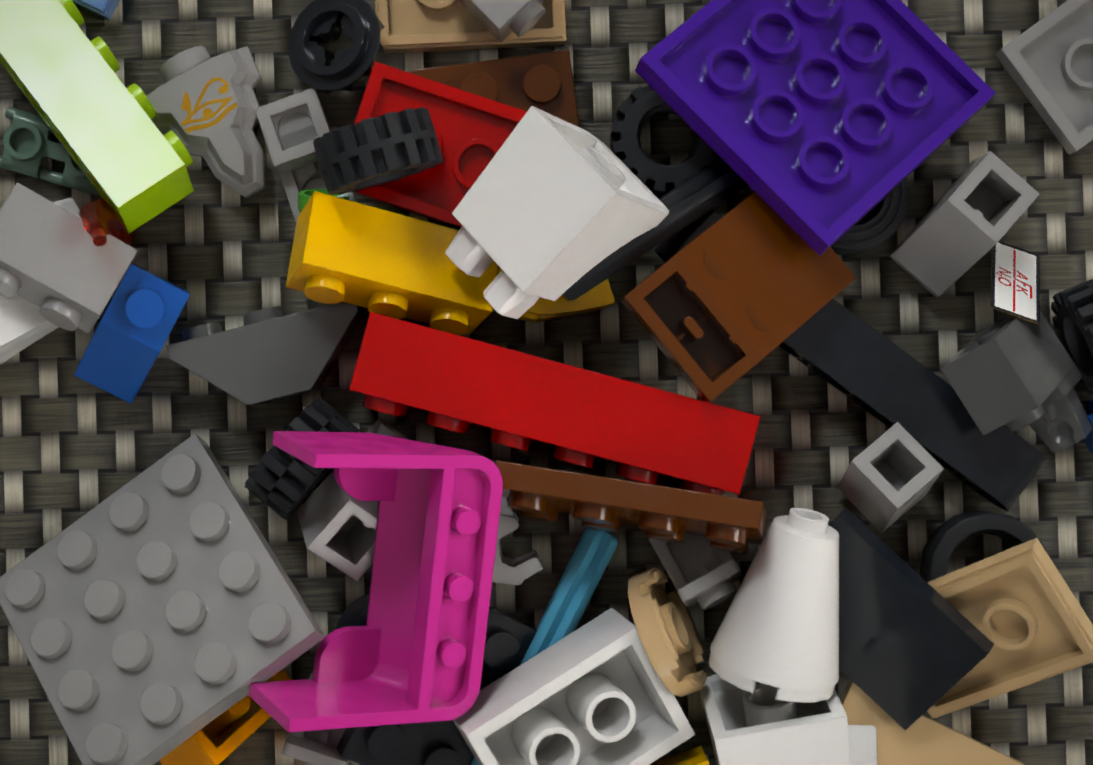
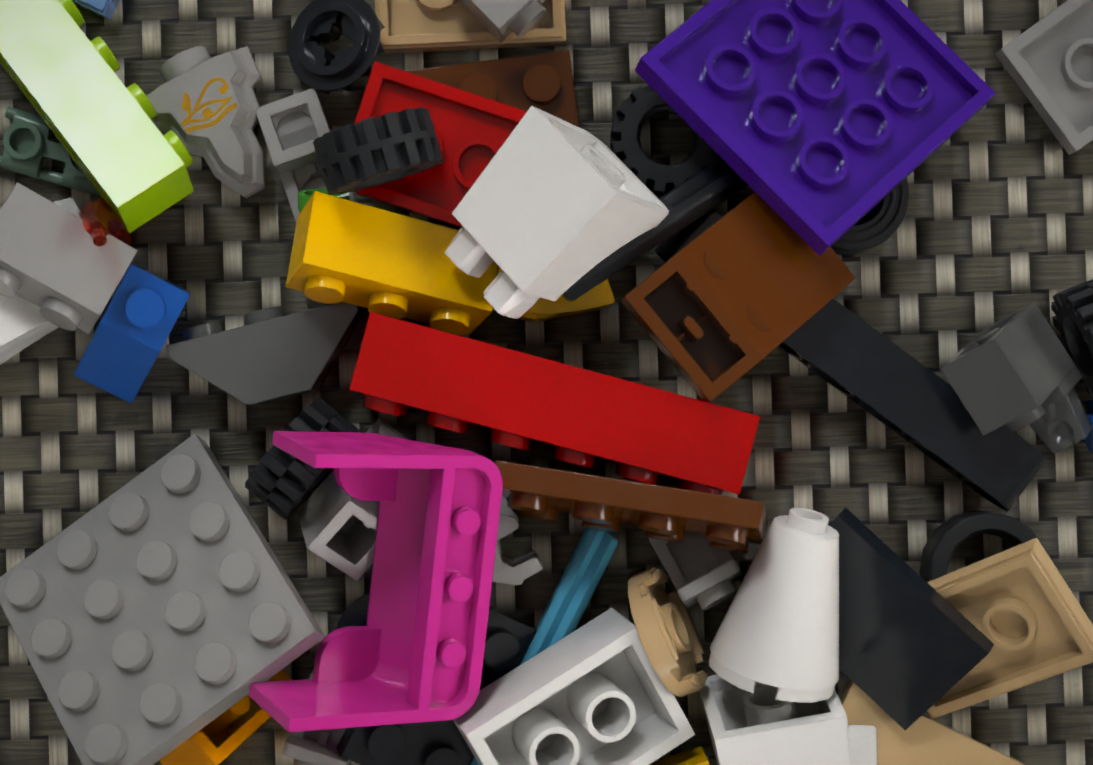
light grey brick [837,422,944,534] -> none
light grey slope [889,151,1040,298] -> none
white sticker [990,241,1040,324] -> none

